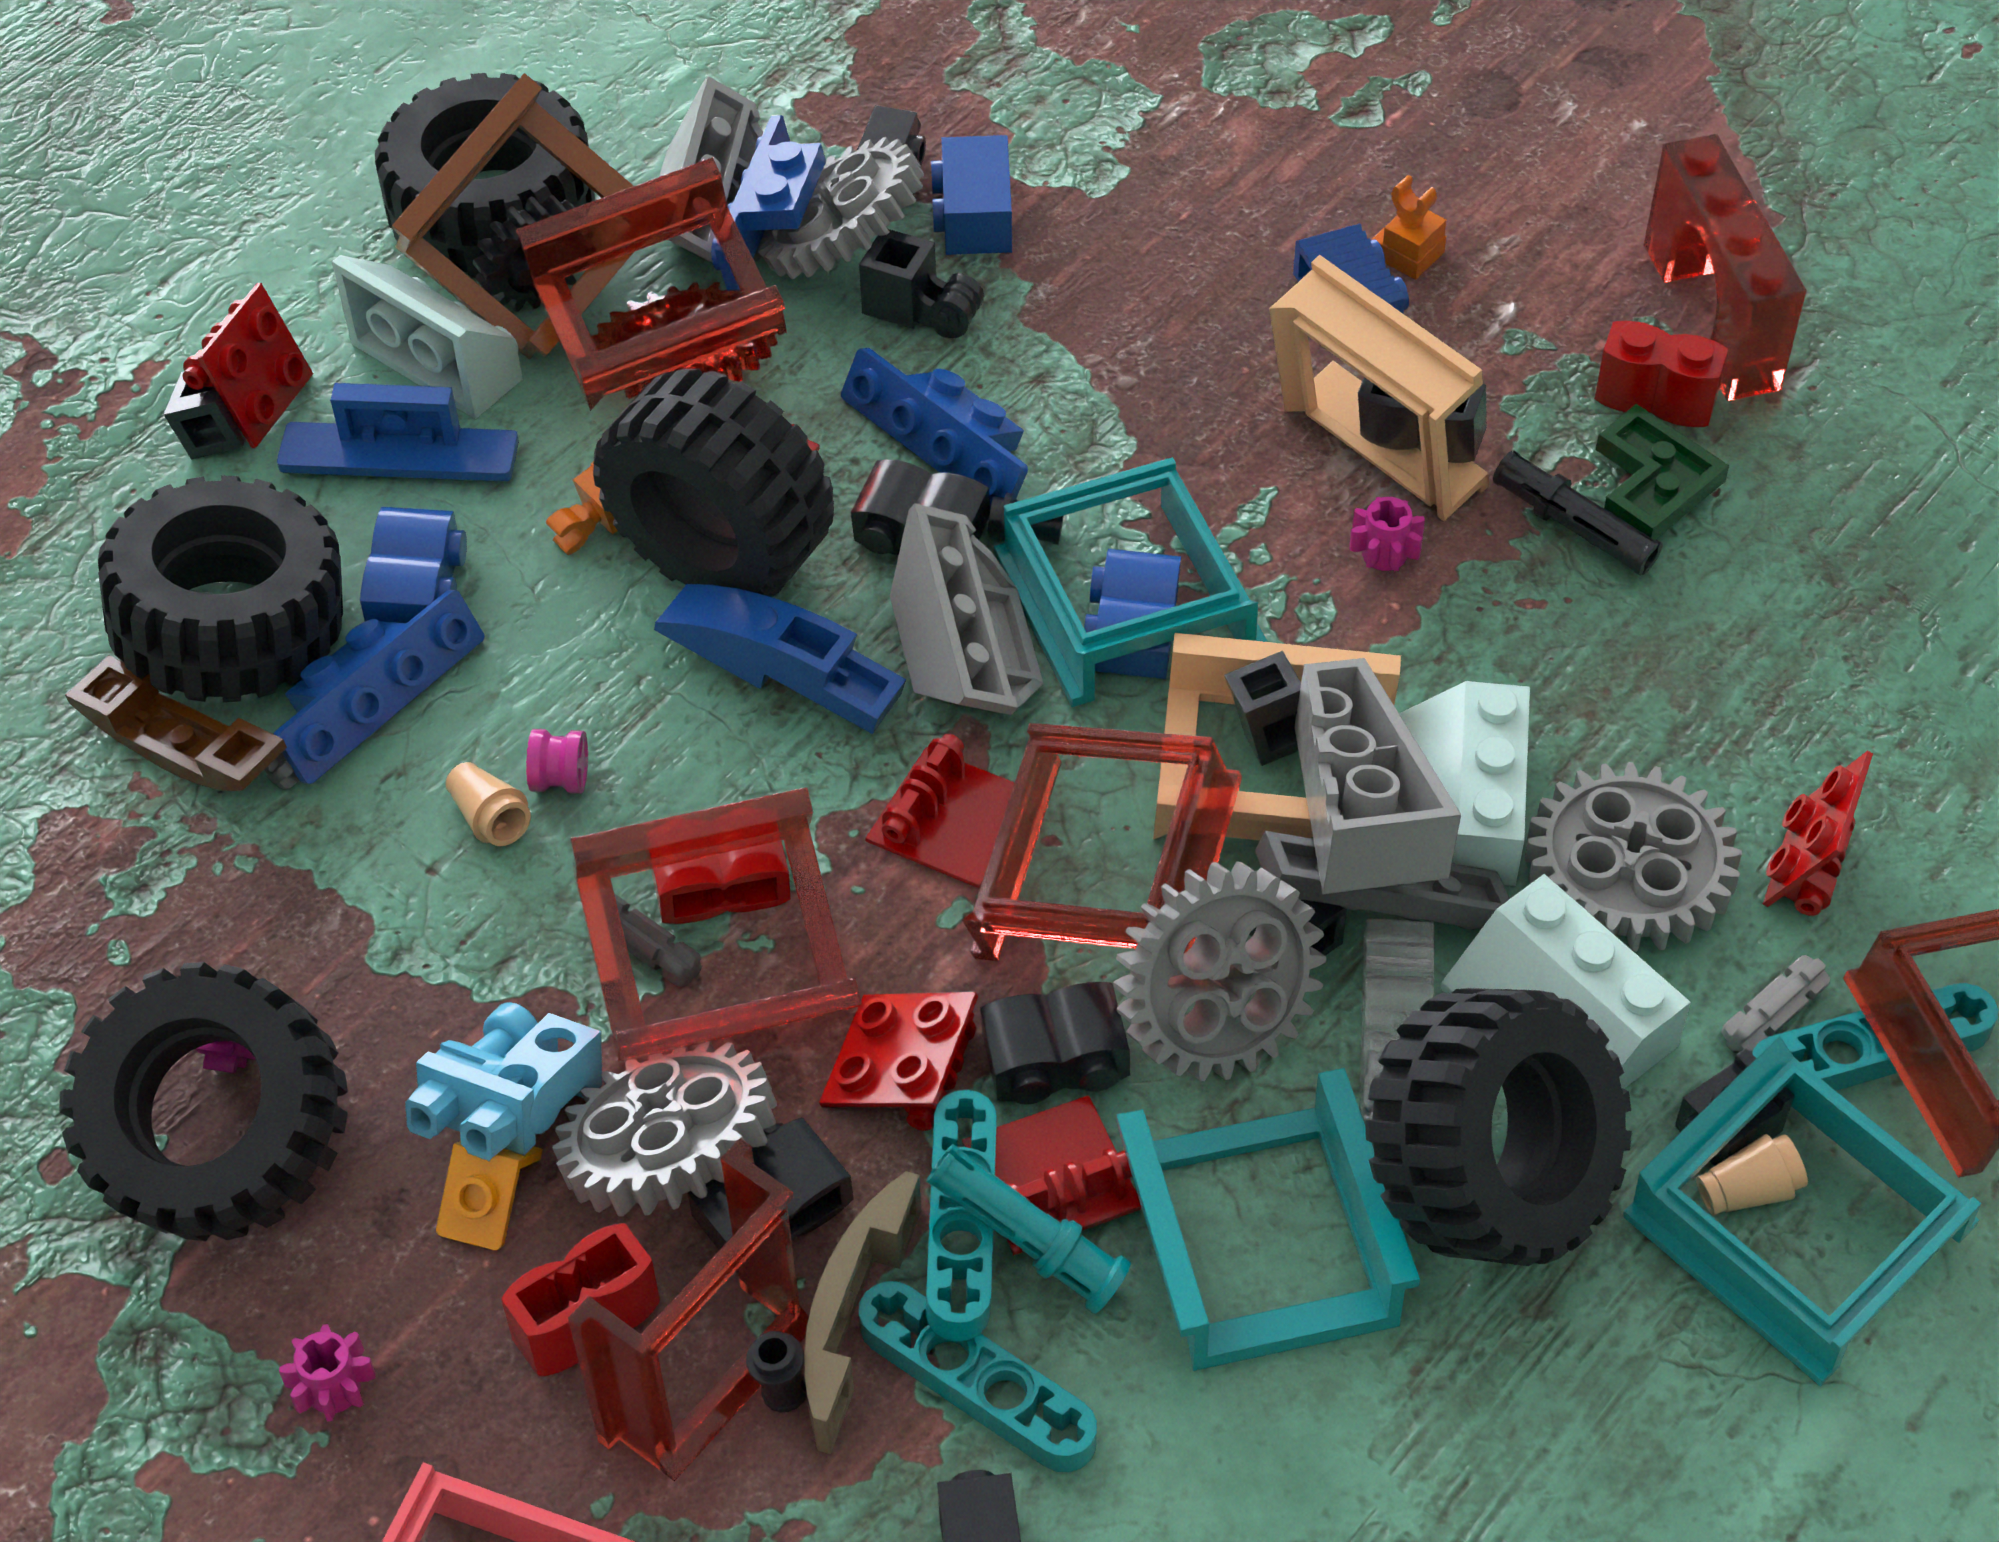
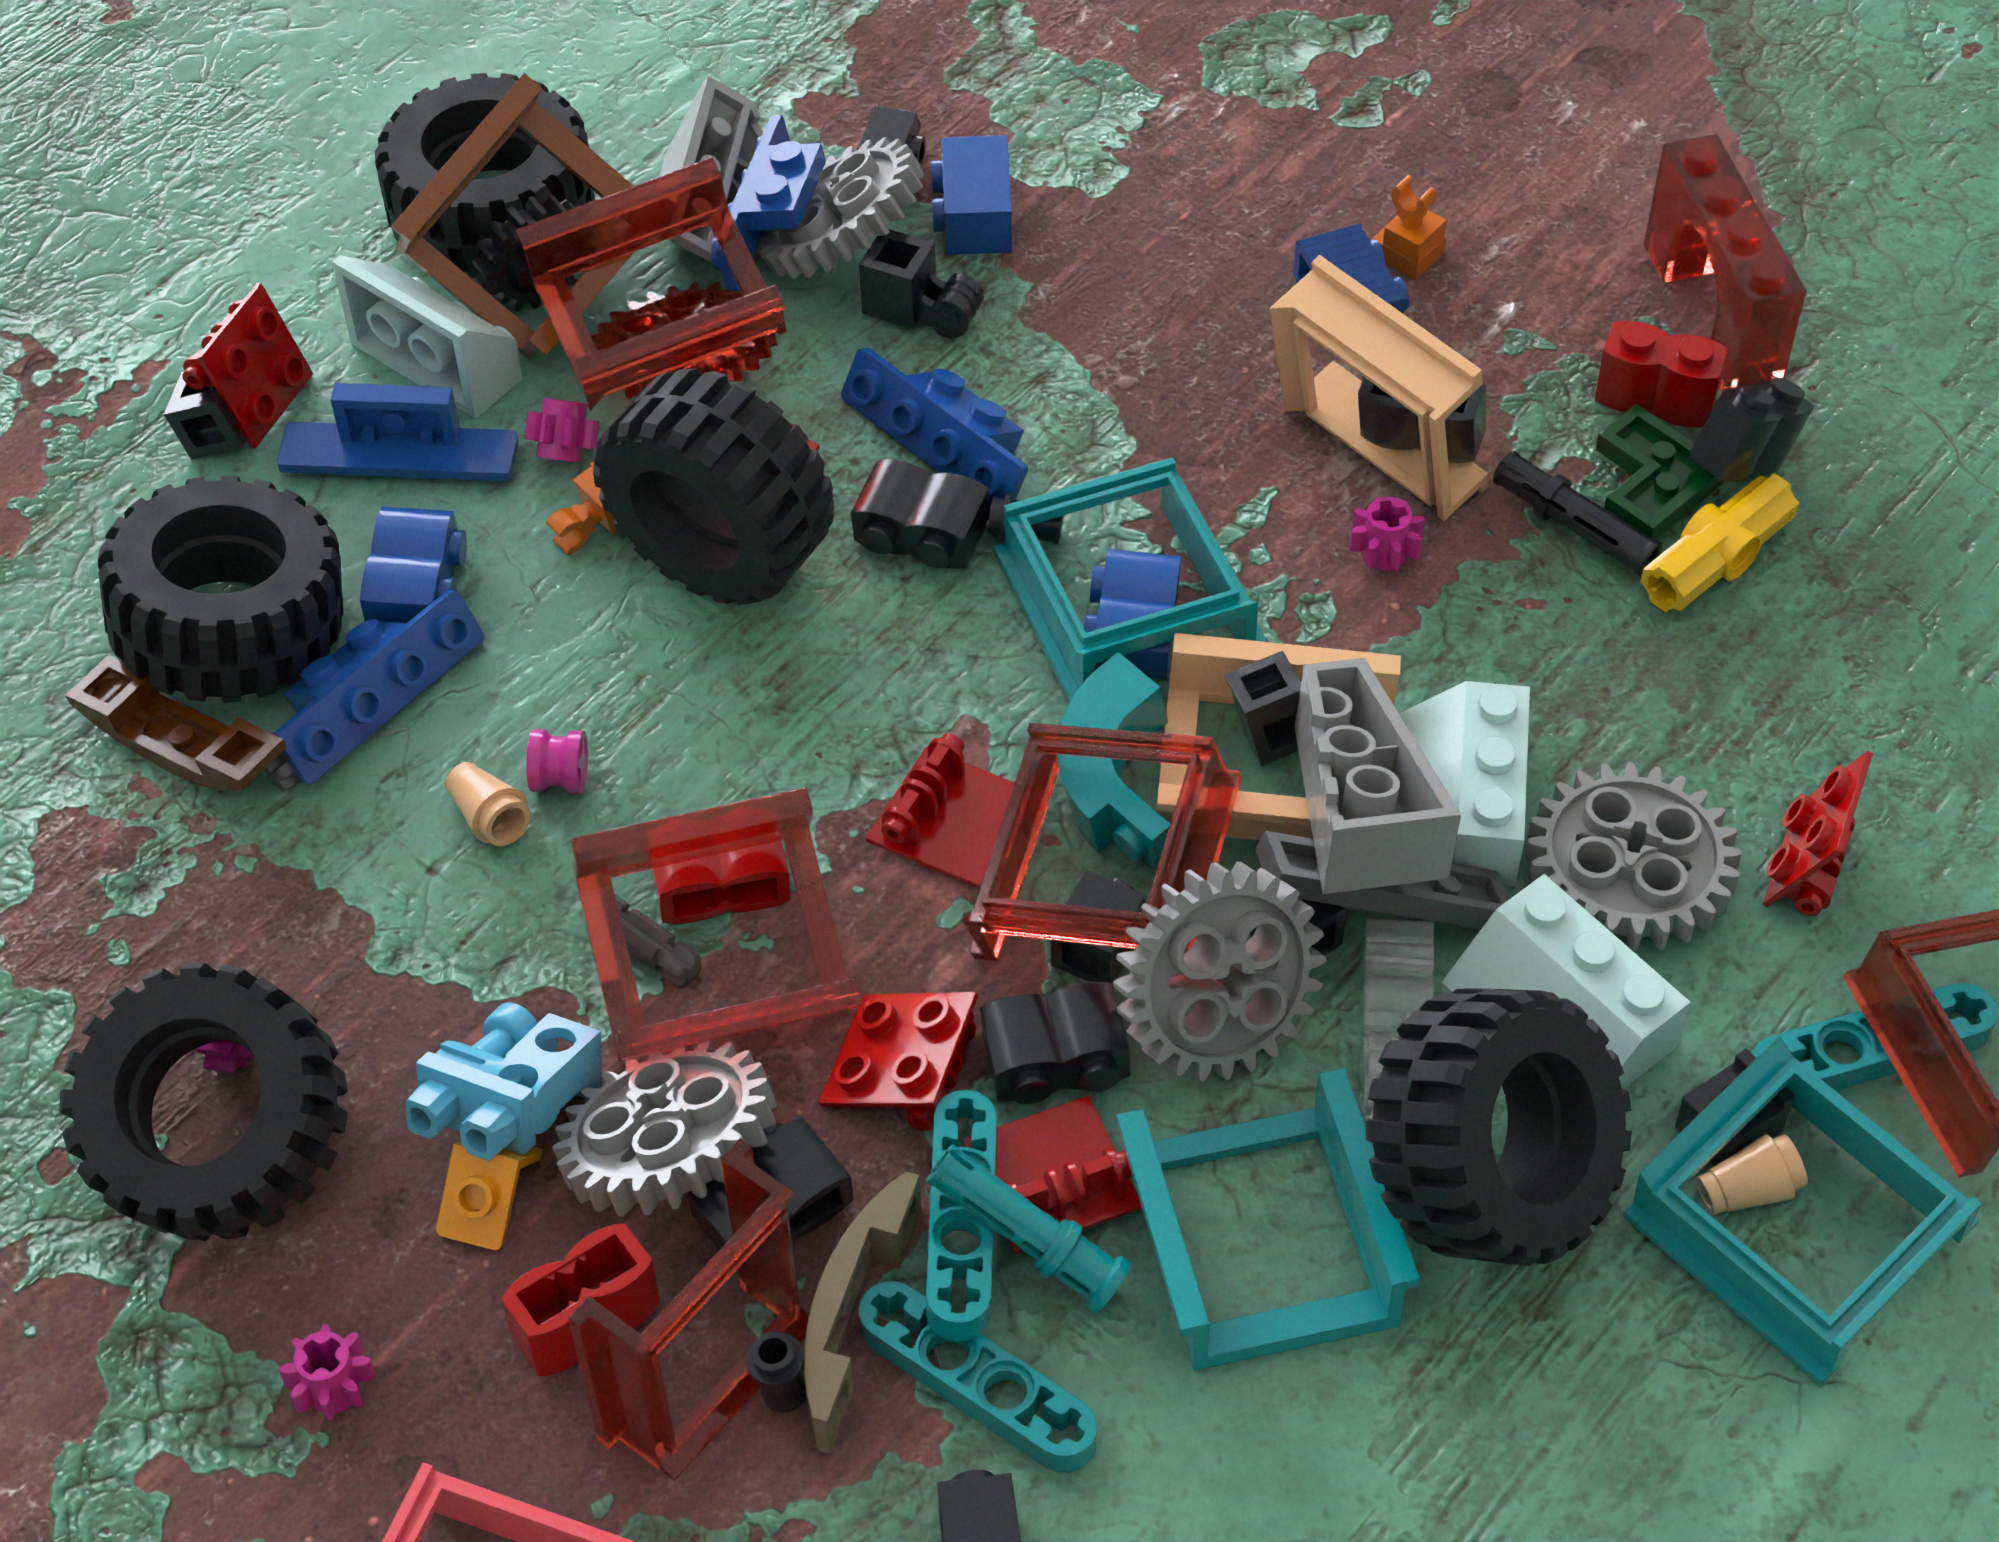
blue slope [654,584,906,734] -> none
light grey wedge [890,503,1044,715] -> none
light grey axle [1721,955,1830,1053] -> none
none -> dark pink gear [524,398,600,462]
none -> black brick [1051,870,1146,983]
none -> teal arch [1057,652,1179,875]
none -> yellow piece [1640,473,1800,612]
none -> black brick [1688,378,1814,482]

